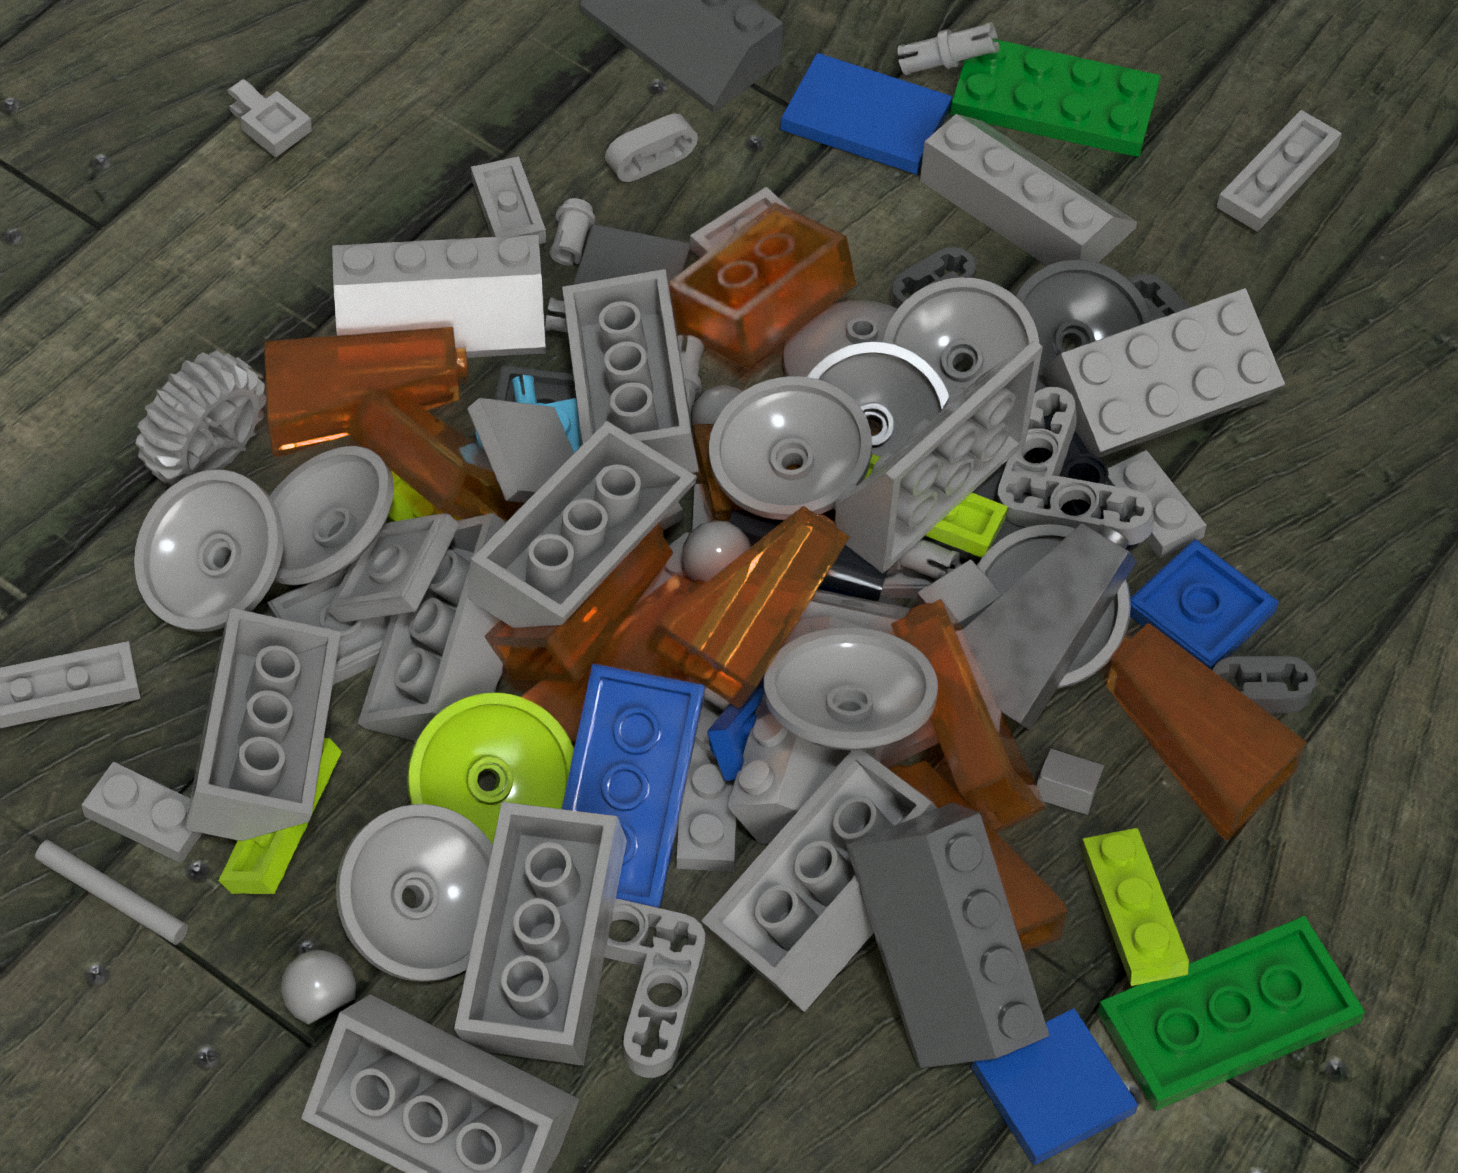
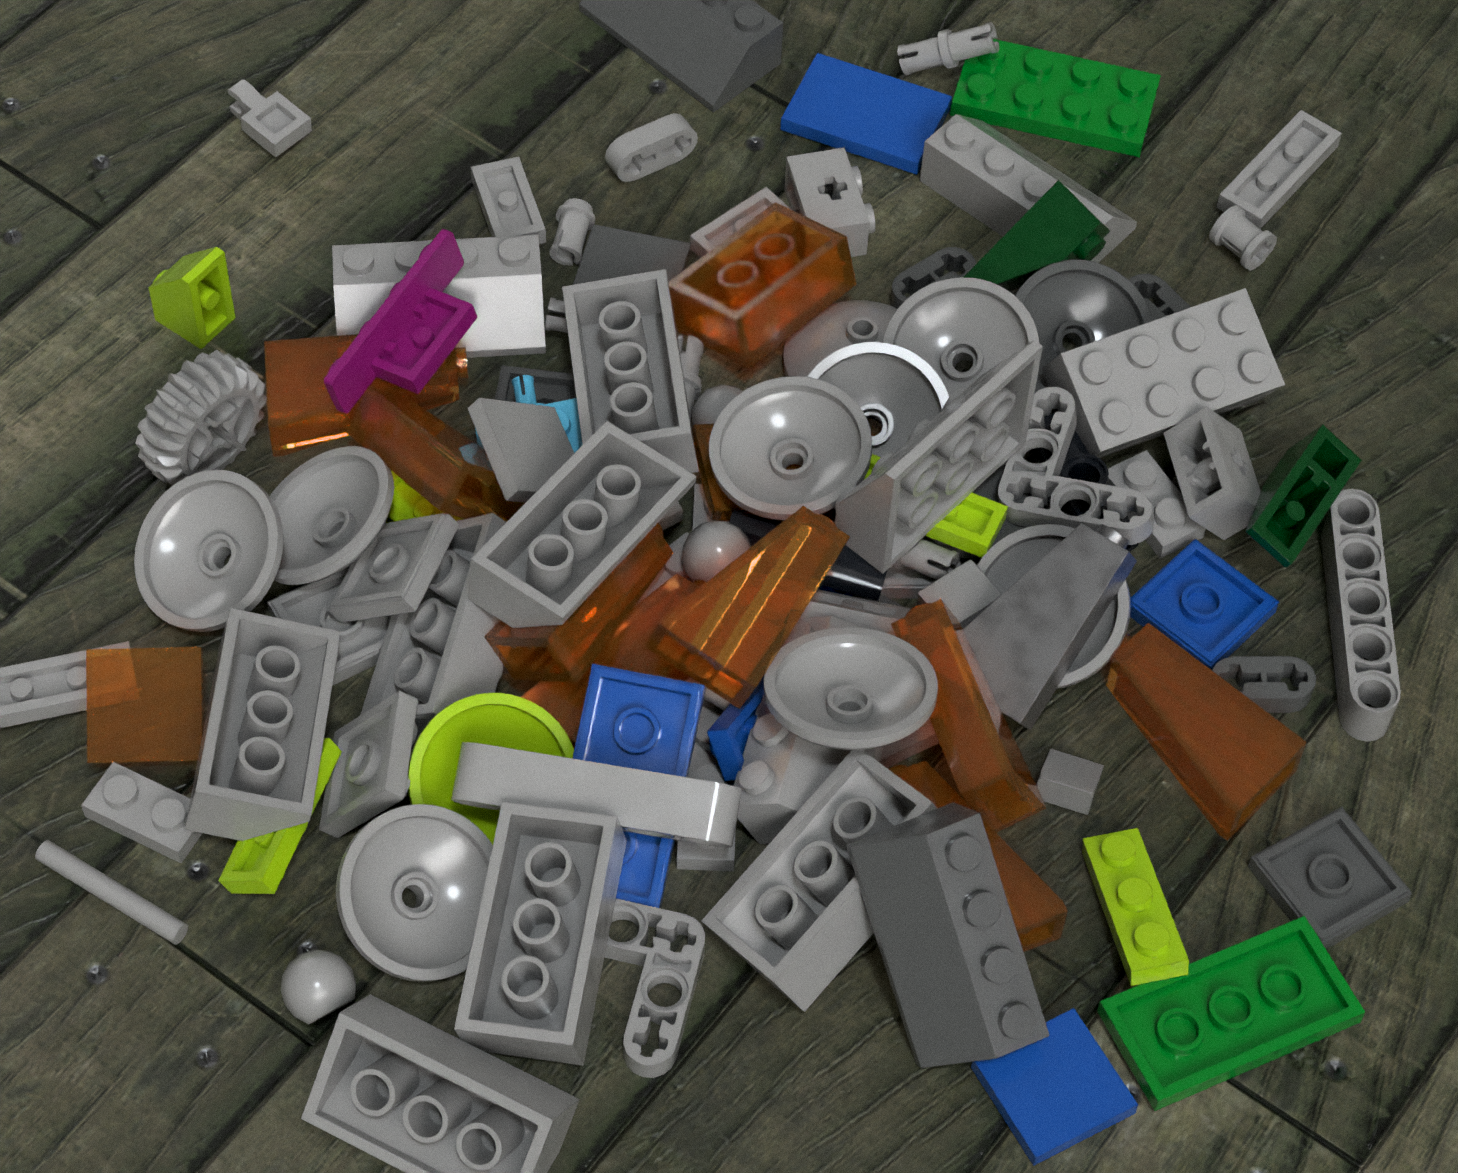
none -> clear orange tile [86,647,204,764]
none -> lime slope [148,247,236,349]
none -> light grey plate [319,690,418,838]
none -> magenta bracket [324,229,478,414]
none -> light grey beam [451,742,742,848]
none -> light grey brick [784,147,876,264]
none -> dark green slope [964,180,1110,291]
none -> light grey brick [1163,406,1261,540]
none -> light grey bush [1209,205,1277,271]
none -> dark green slope [1246,424,1362,568]
none -> dark grey tile [1248,807,1412,949]
none -> light grey beam [1321,489,1401,742]

